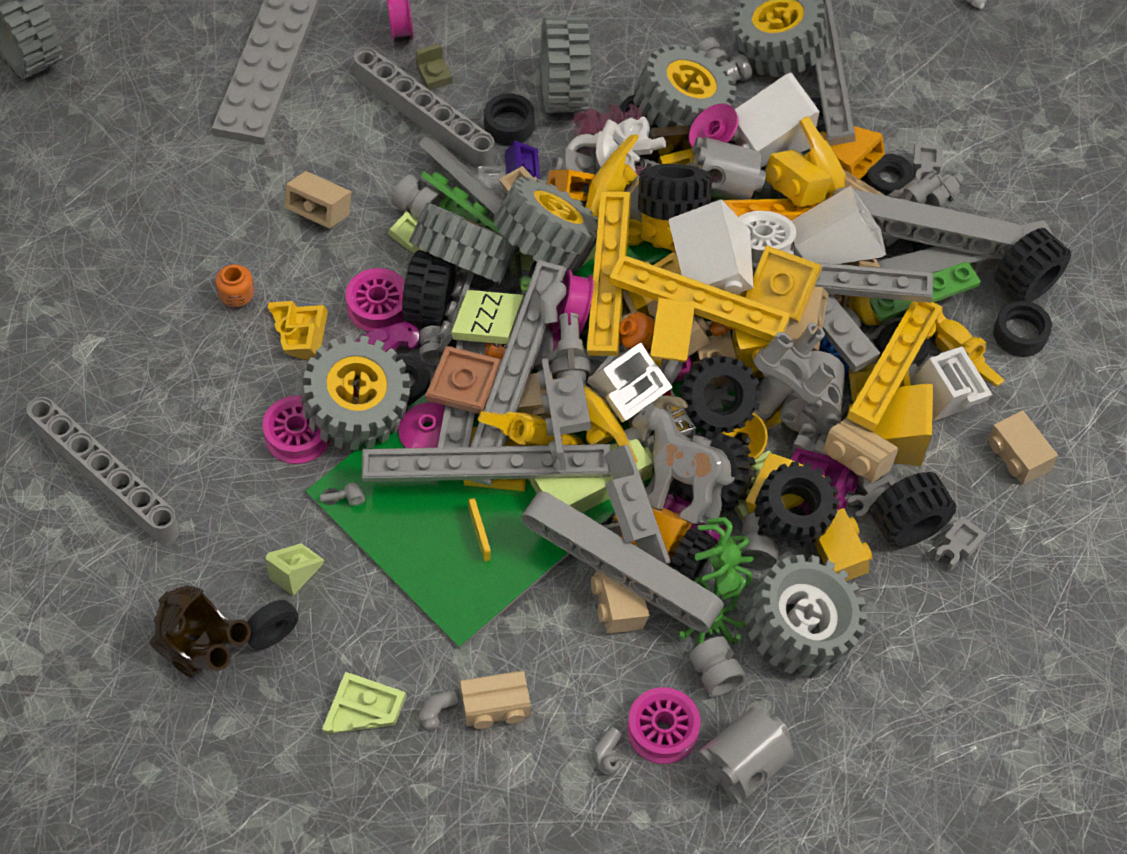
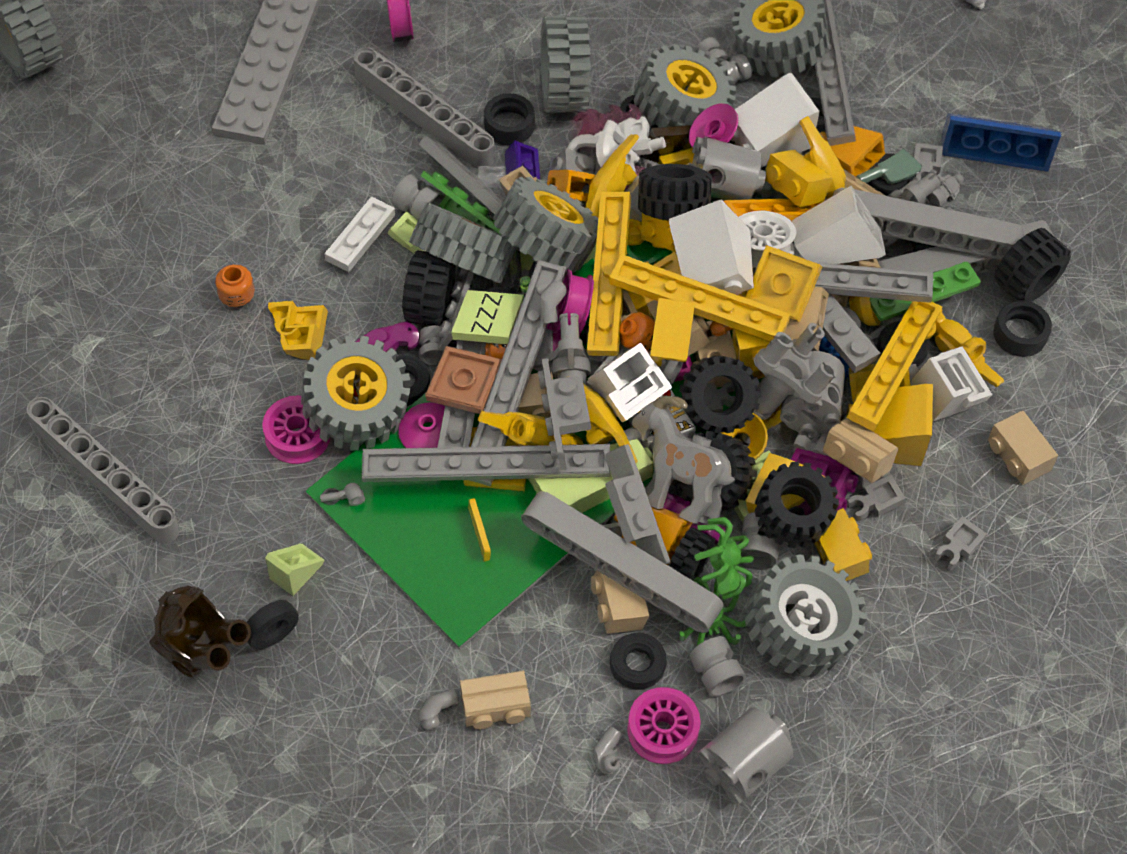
tan brick [284,171,352,229] -> none
yellowish green wing [322,672,407,734] -> none
dark pink wheel [345,268,405,332] -> none
olive bracket [416,44,453,90] -> none
black tyre [870,472,957,548] -> none
none -> white plate [325,196,395,272]
none -> black tyre [610,633,667,689]
none -> sand green piece [856,149,922,184]
none -> blue slope [941,113,1061,172]

